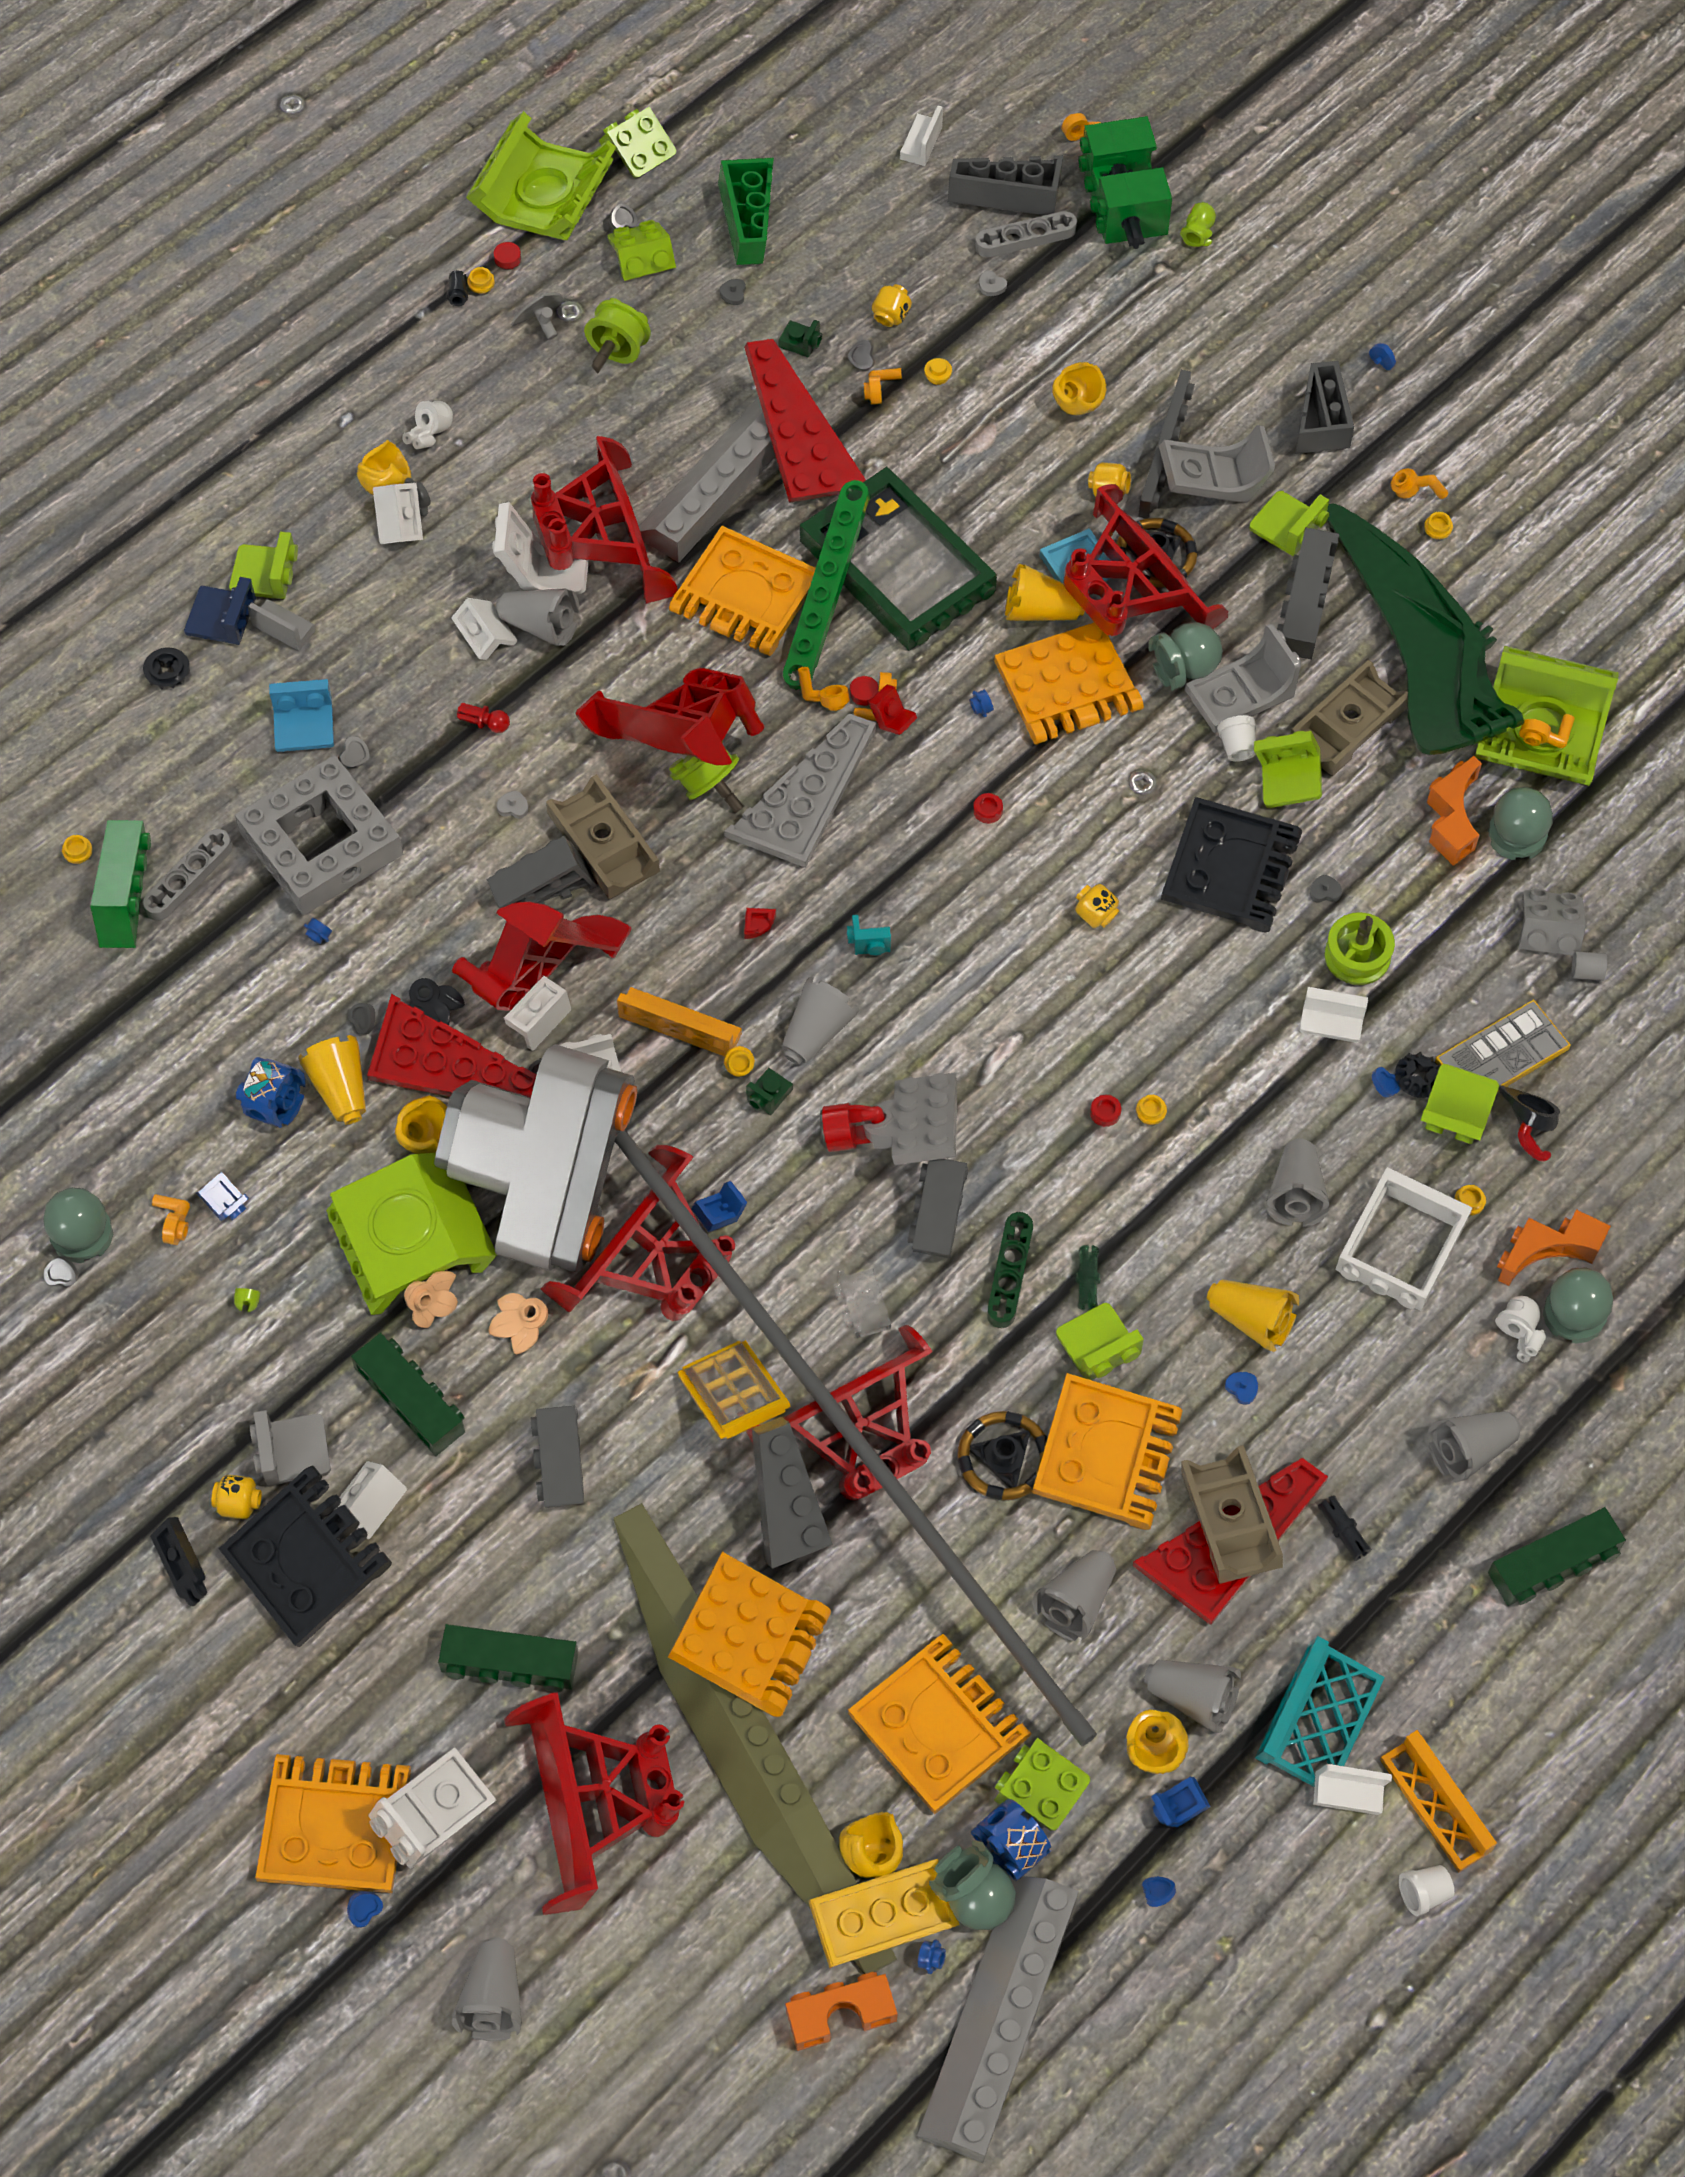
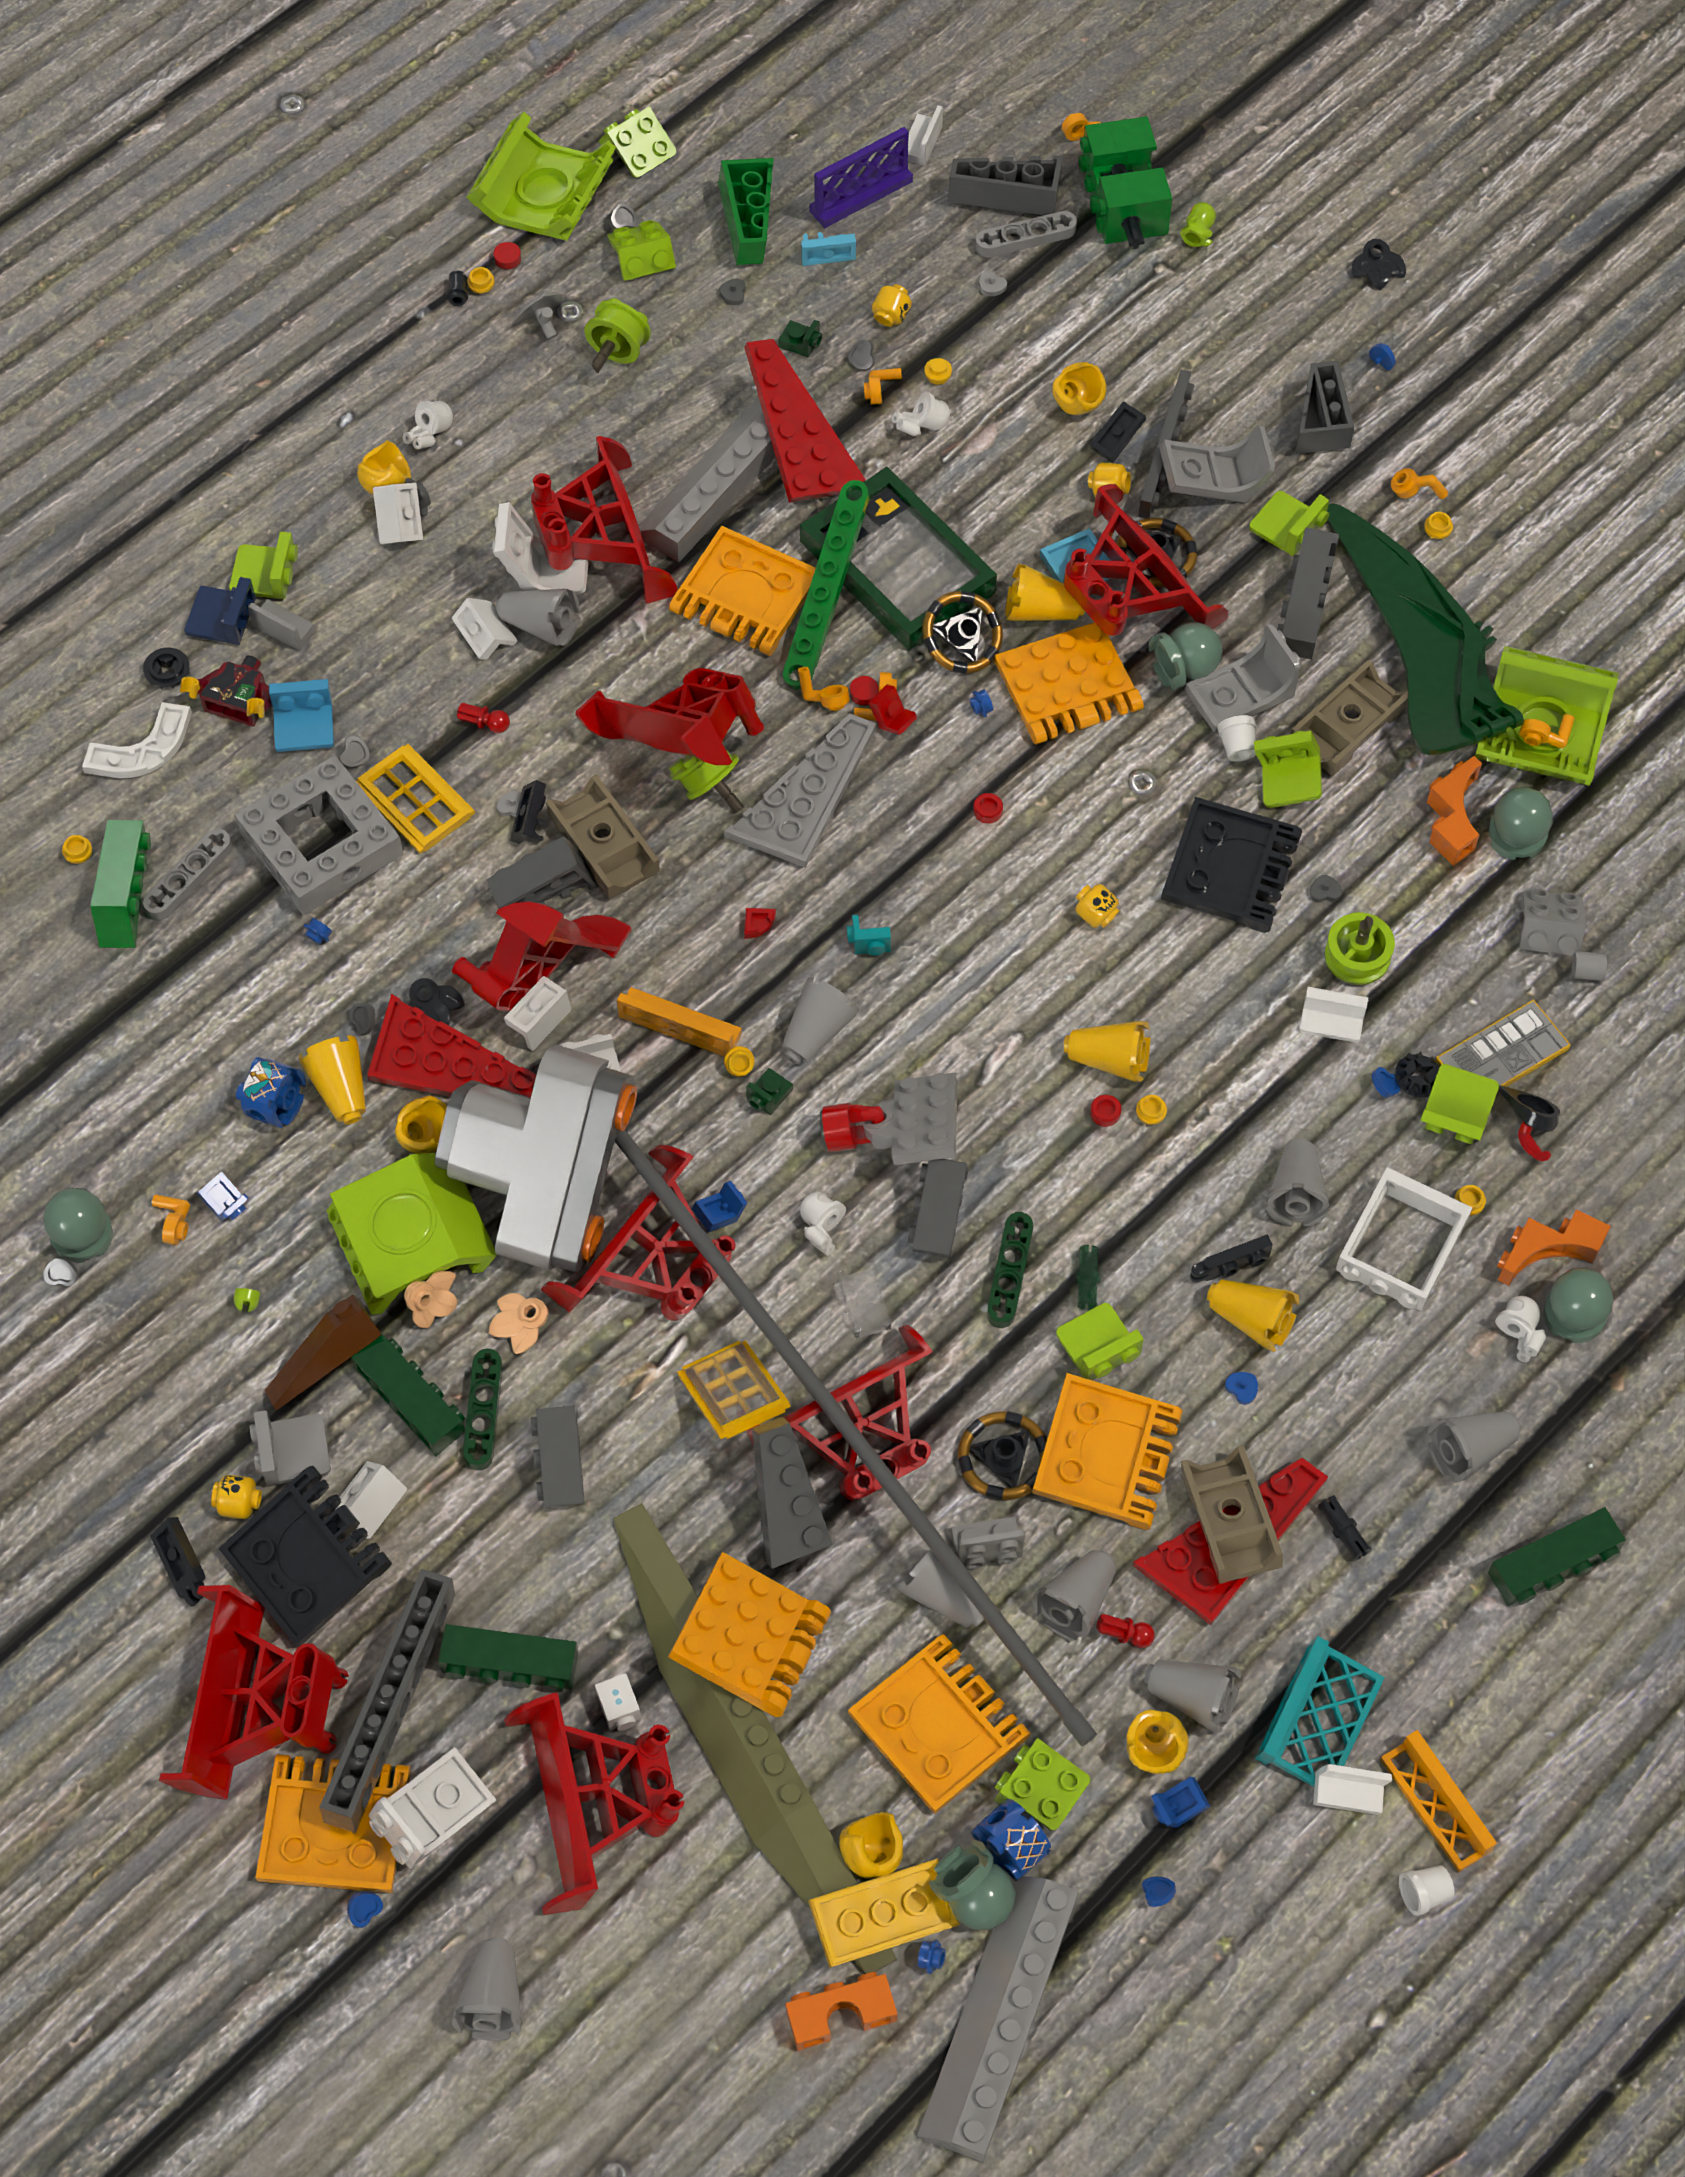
none -> white plate [82,702,192,778]
none -> red piece [159,1585,349,1800]
none -> torso [179,655,272,727]
none -> reddish brown wedge [264,1295,382,1410]
none -> dark grey brick [319,1569,455,1833]
none -> yellow piece [356,744,475,854]
none -> dark green beam [463,1348,503,1471]
none -> black plate [510,780,547,844]
none -> white brick [595,1673,641,1731]
none -> white piece [800,1192,846,1256]
none -> medium azure plate [801,232,856,266]
none -> dark purple fence [809,127,913,229]
none -> white piece [892,391,950,436]
none -> light grey cone [896,1549,984,1628]
none -> black piece [922,590,1003,674]
none -> light grey bracket [951,1517,1025,1569]
none -> yellow cone [1064,1021,1150,1082]
none -> black plate [1090,401,1146,463]
none -> red axle [1096,1614,1155,1648]
none -> black hinge [1190,1234,1273,1283]
none -> black plate [1352,239,1406,291]

